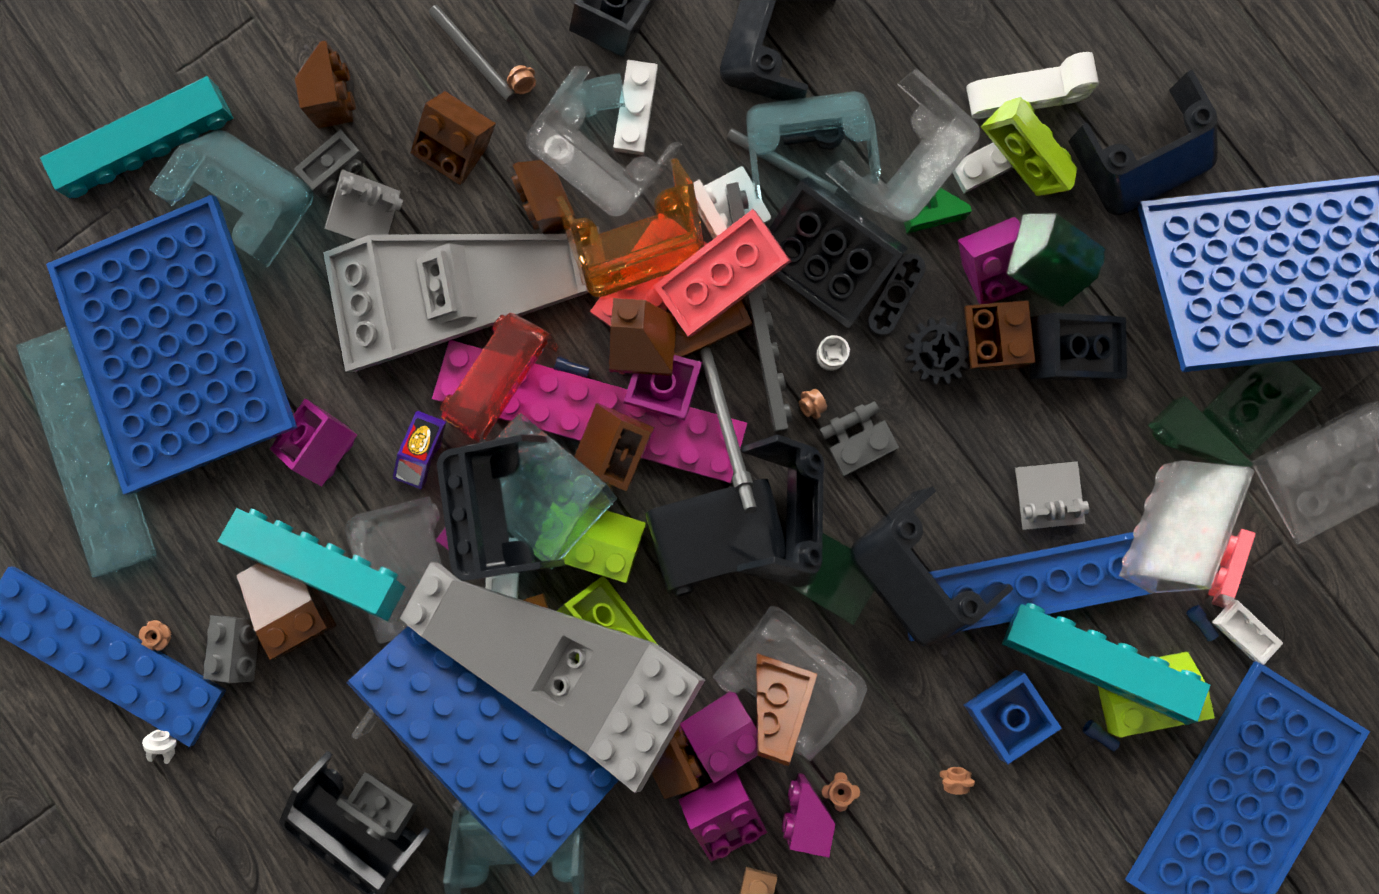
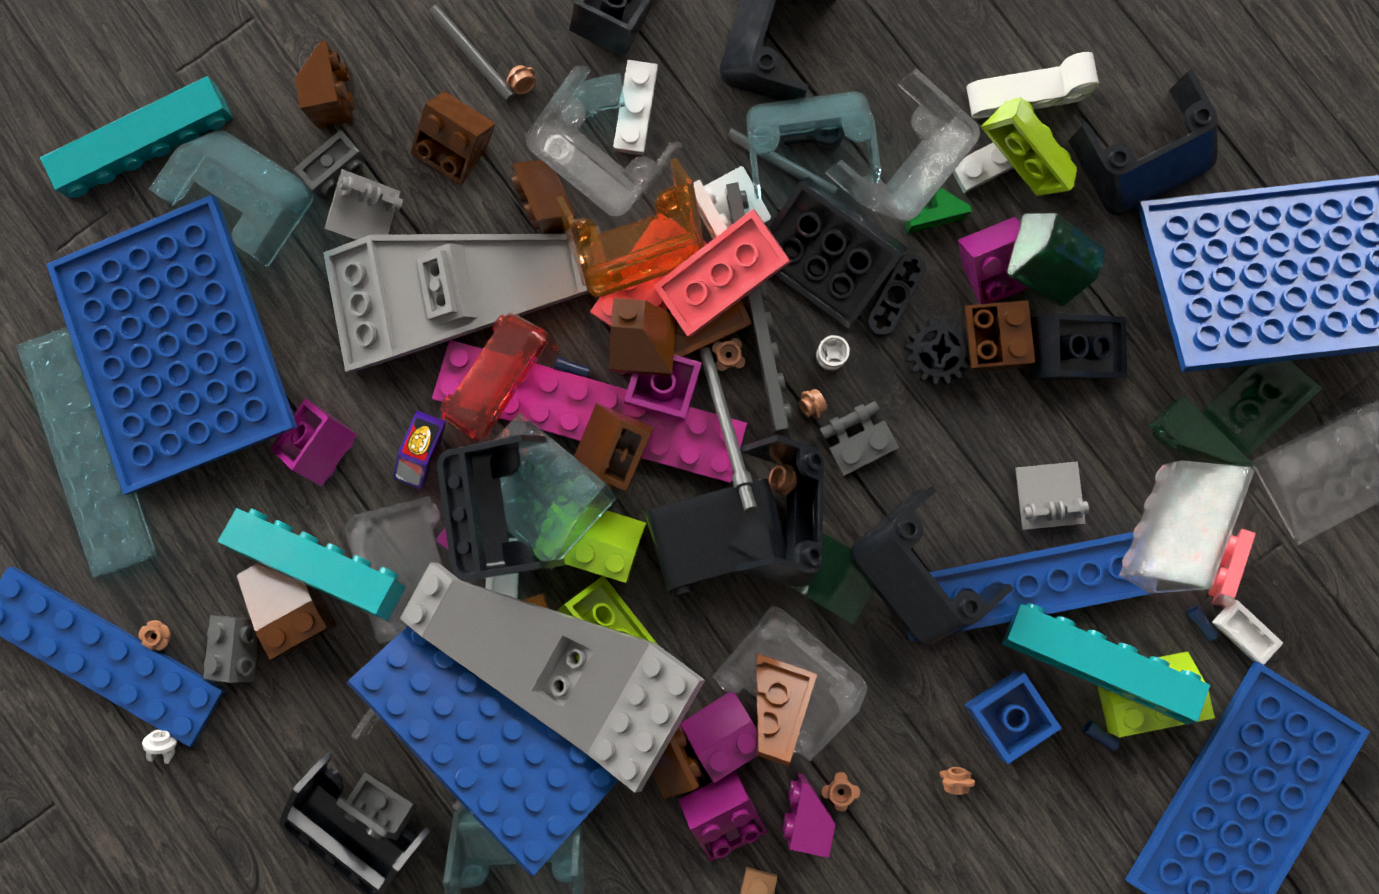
none -> nougat plate [712,338,745,372]
none -> nougat plate [769,464,797,495]

